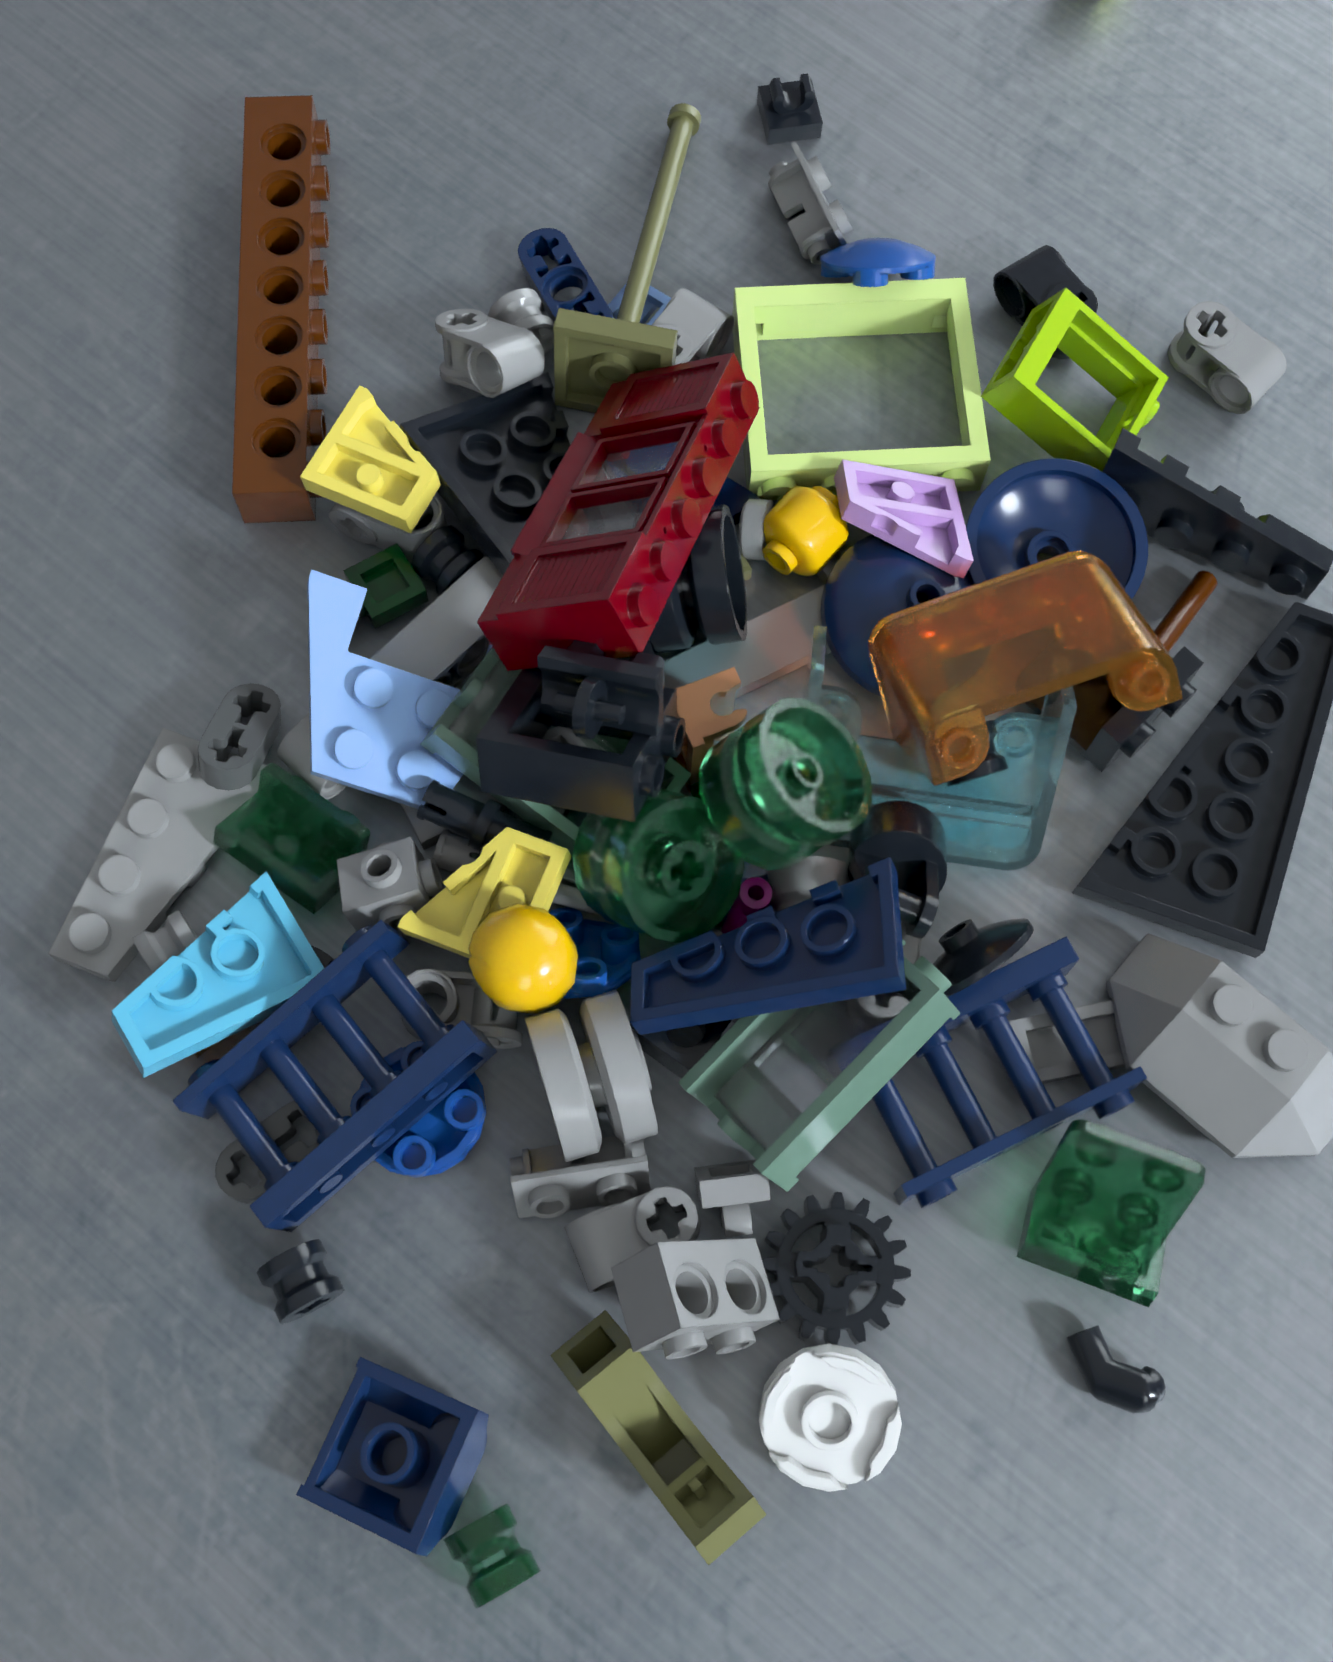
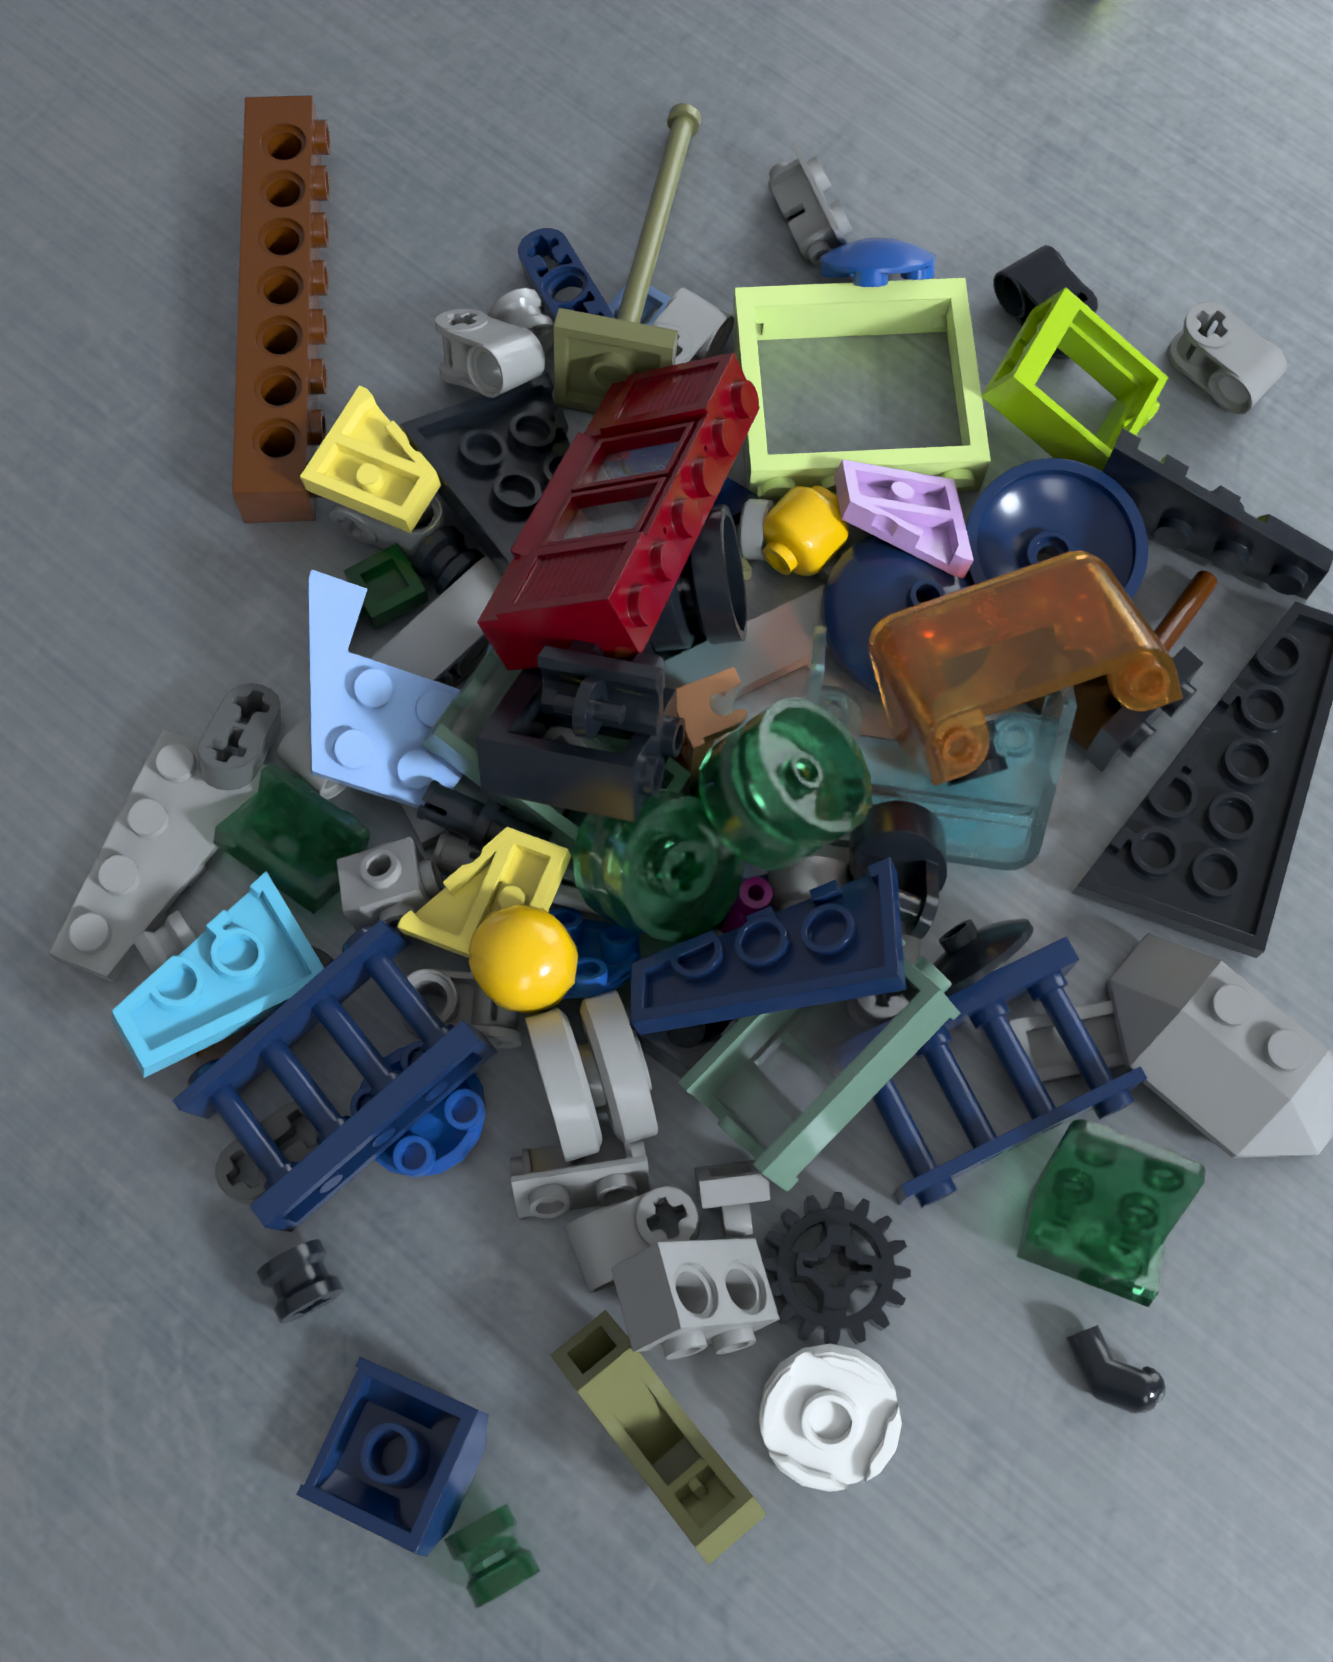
black tile [757,73,823,145] -> none

